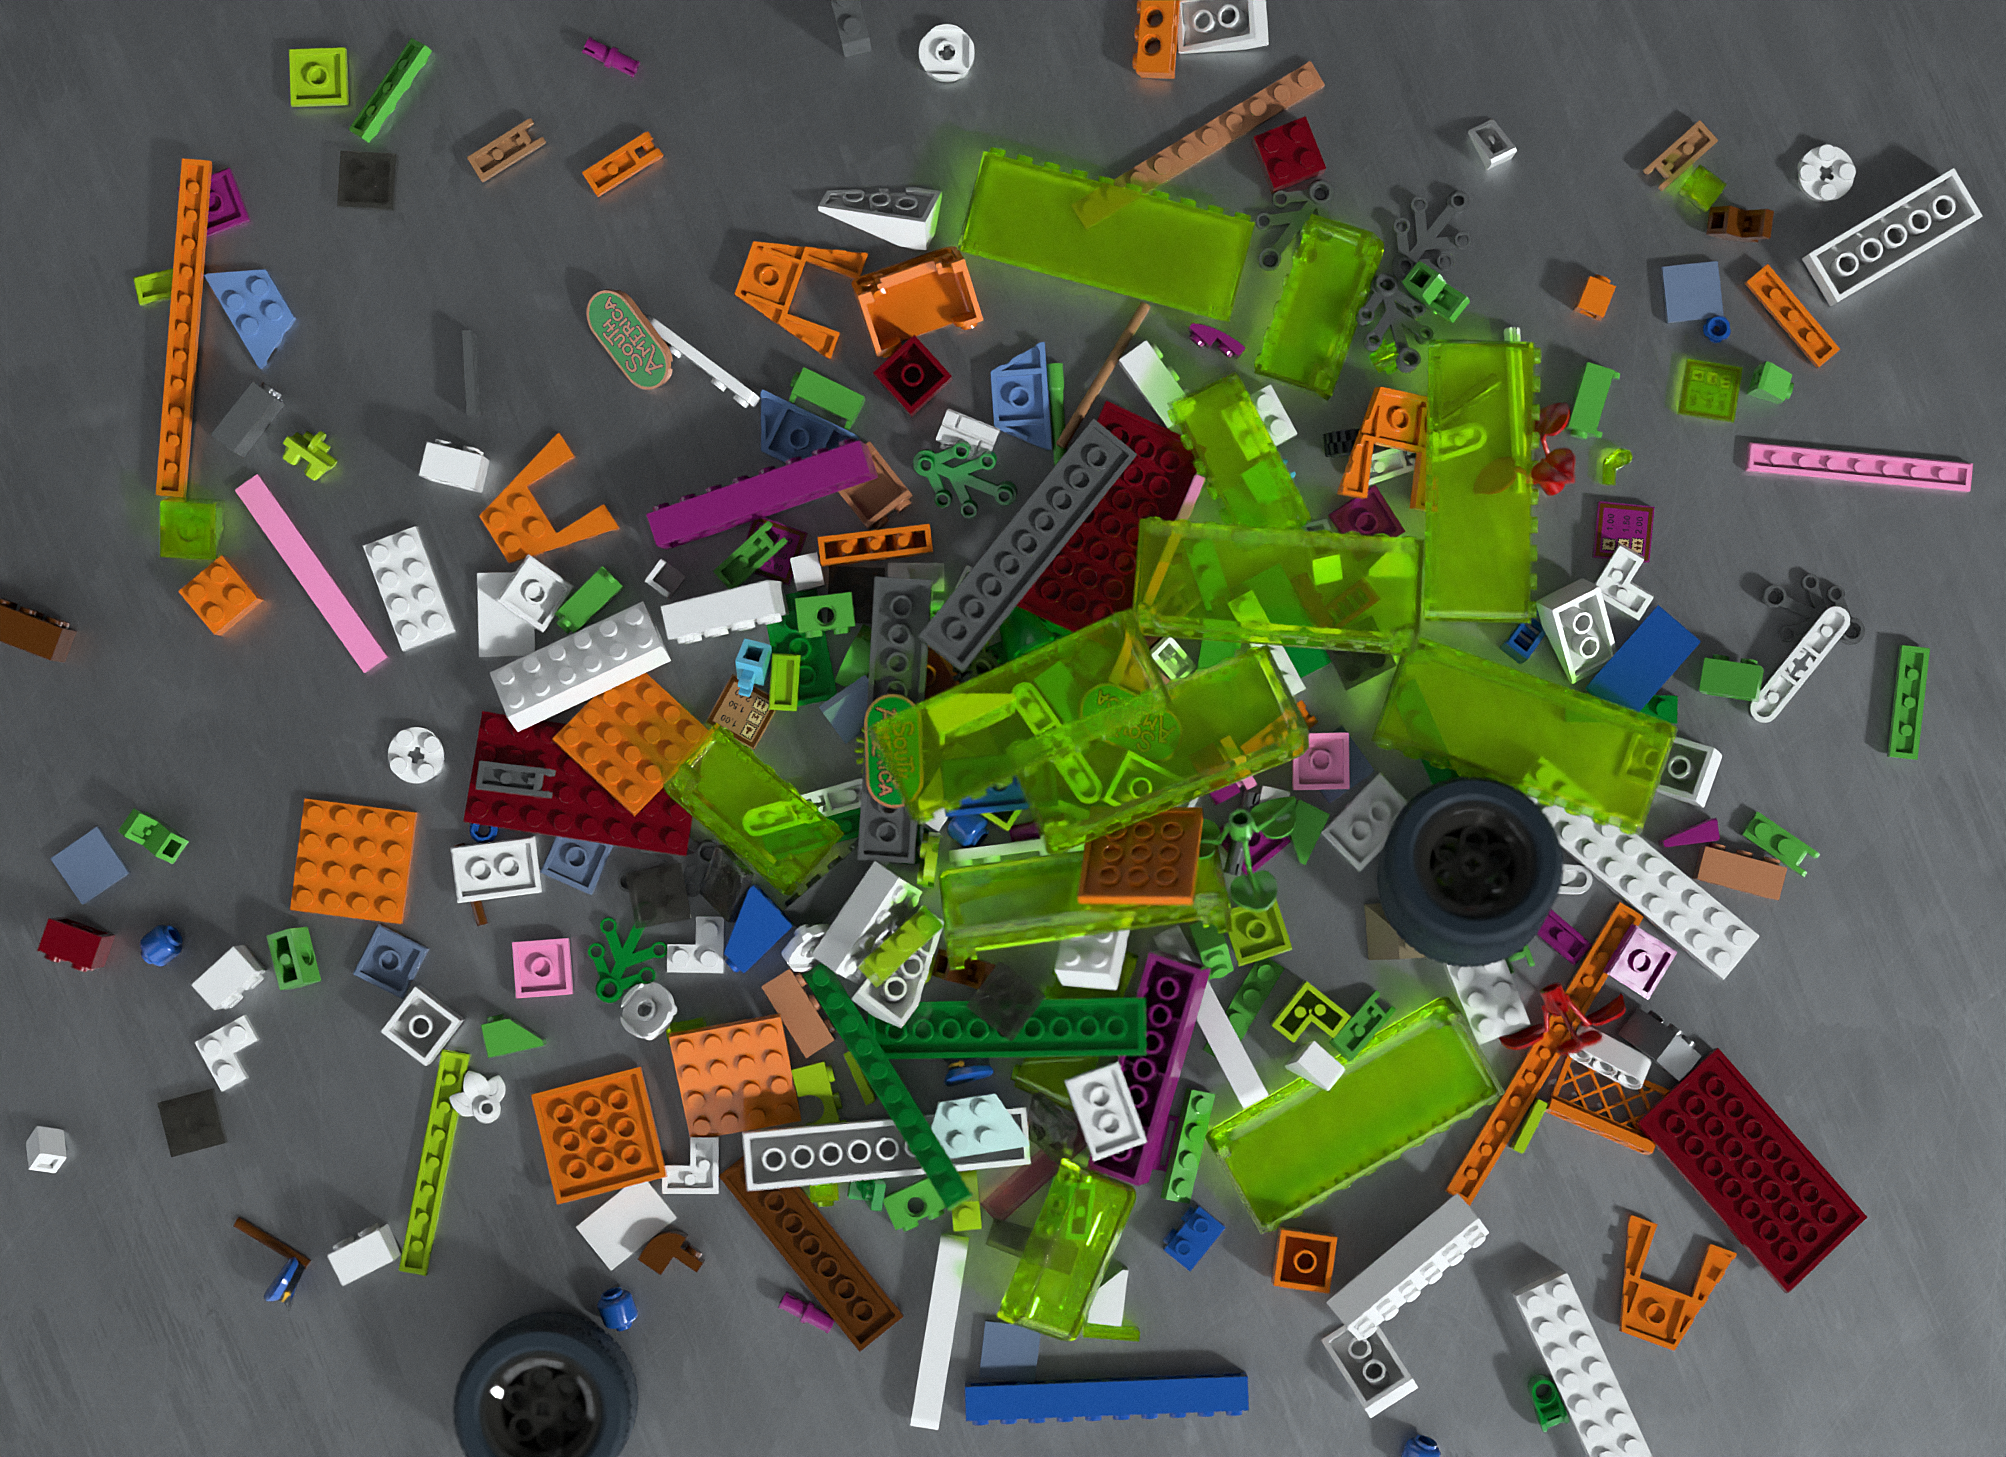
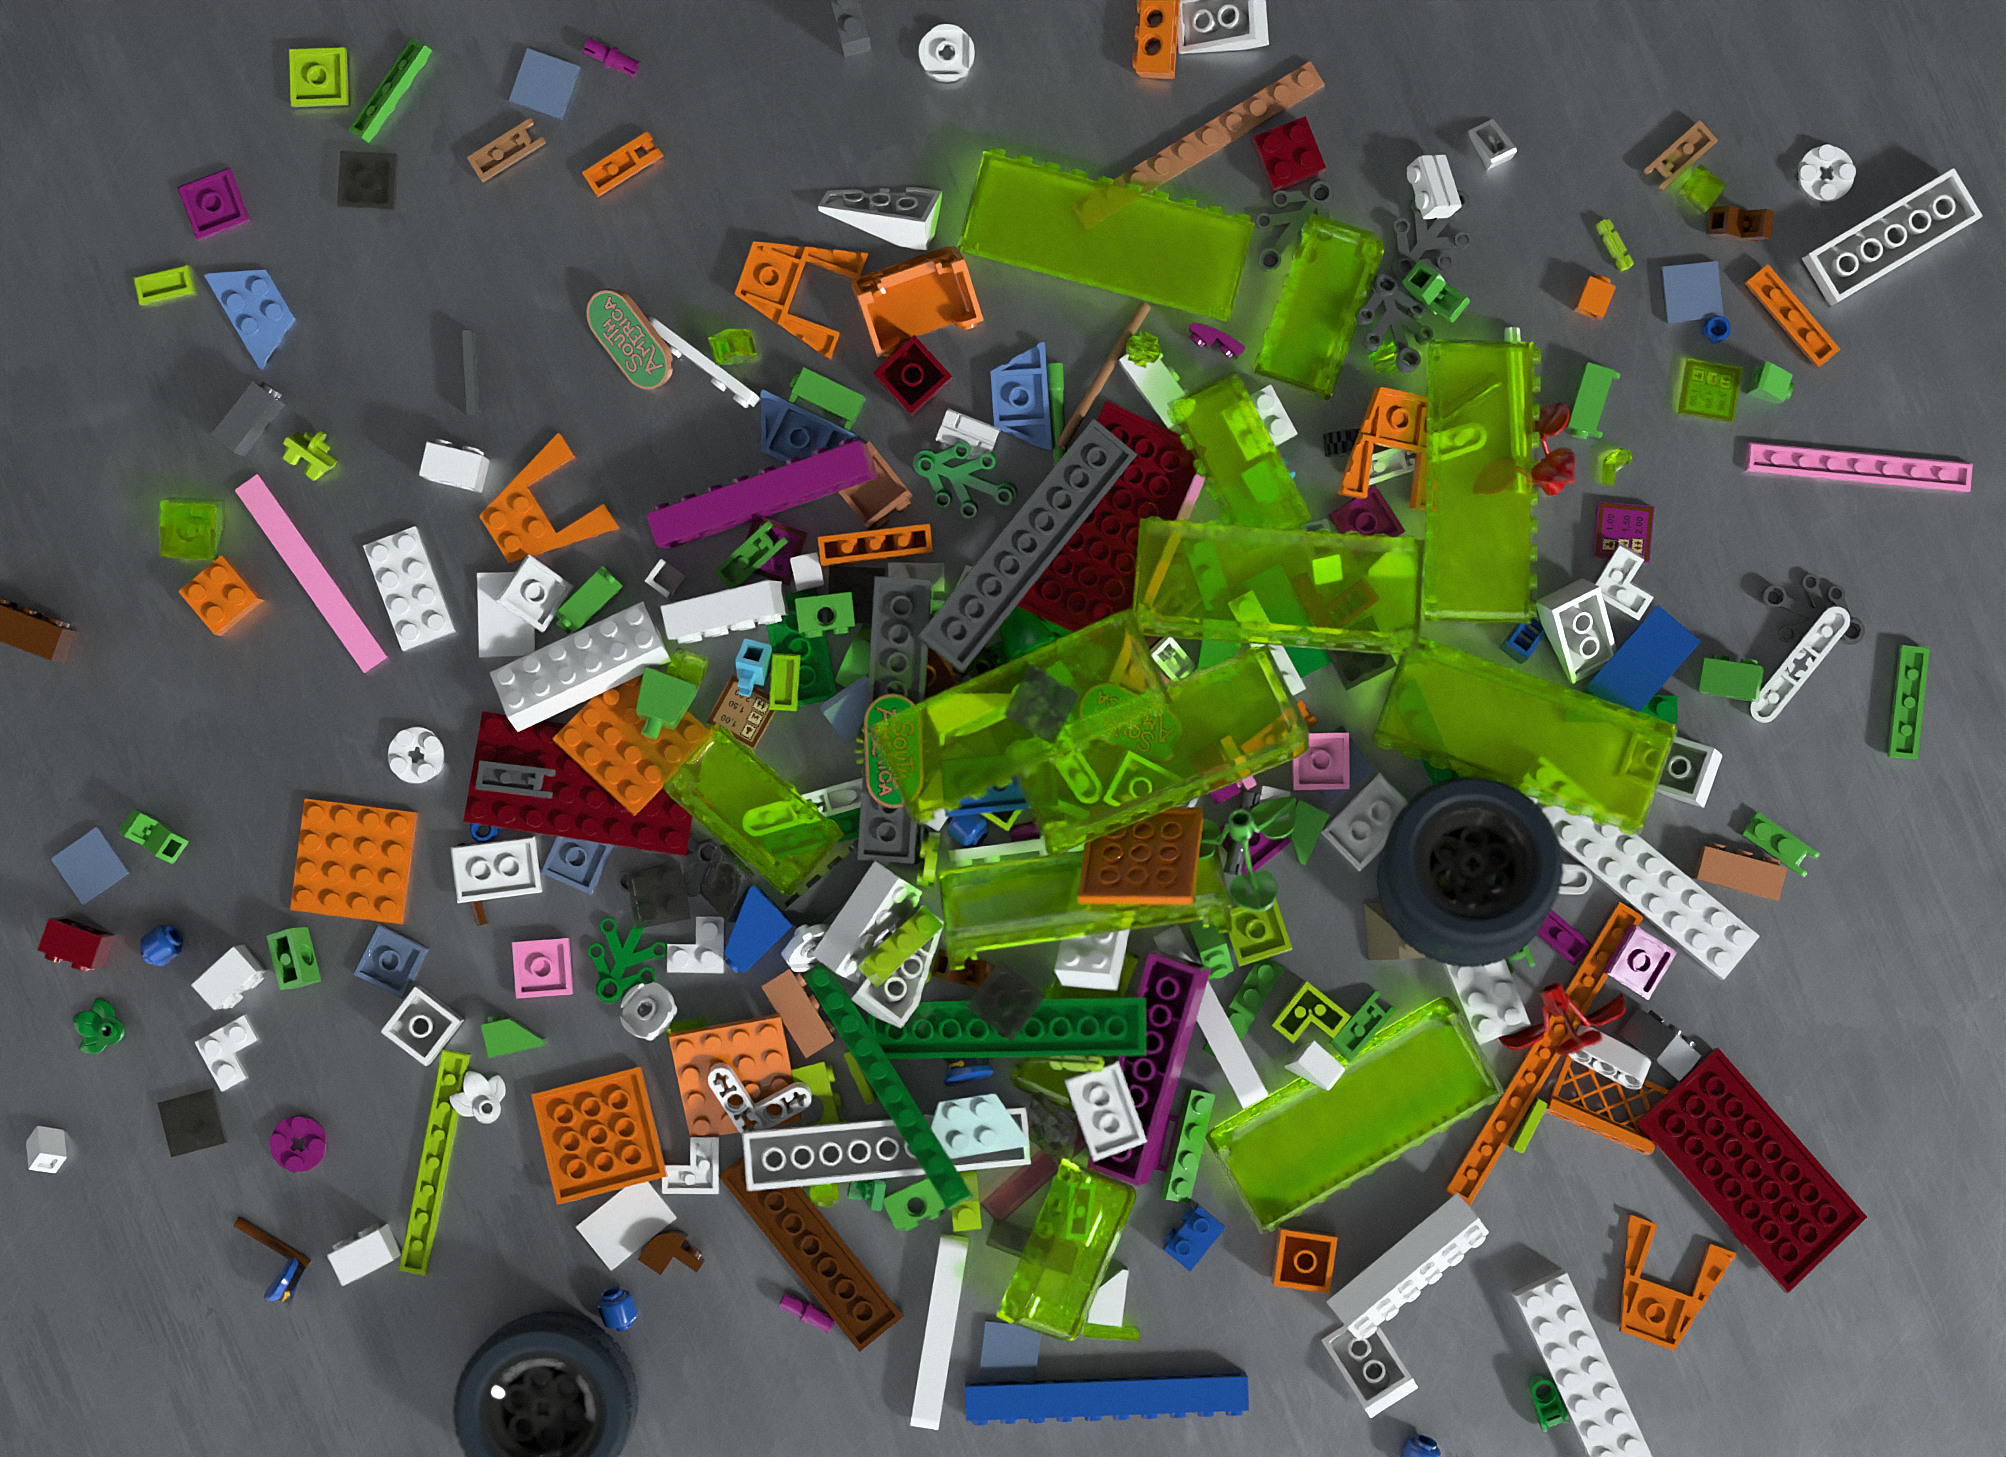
orange plate [156,158,212,498] -> none
magenta slope [1658,818,1720,848] -> none
none -> green plate [73,998,125,1054]
none -> magenta plate [269,1116,328,1173]
none -> sand blue tile [509,48,581,120]
none -> bright green torso [636,667,697,740]
none -> clear neon green piece [666,646,710,692]
none -> clear neon green brick [708,329,757,366]
none -> white beam [708,1063,812,1134]
none -> clear smoke plate [1004,665,1080,744]
none -> lime axle [1049,1056,1104,1073]
none -> clear neon green gear [1126,330,1161,368]
none -> white brick [1407,155,1462,219]
none -> lime axle [1596,218,1634,271]

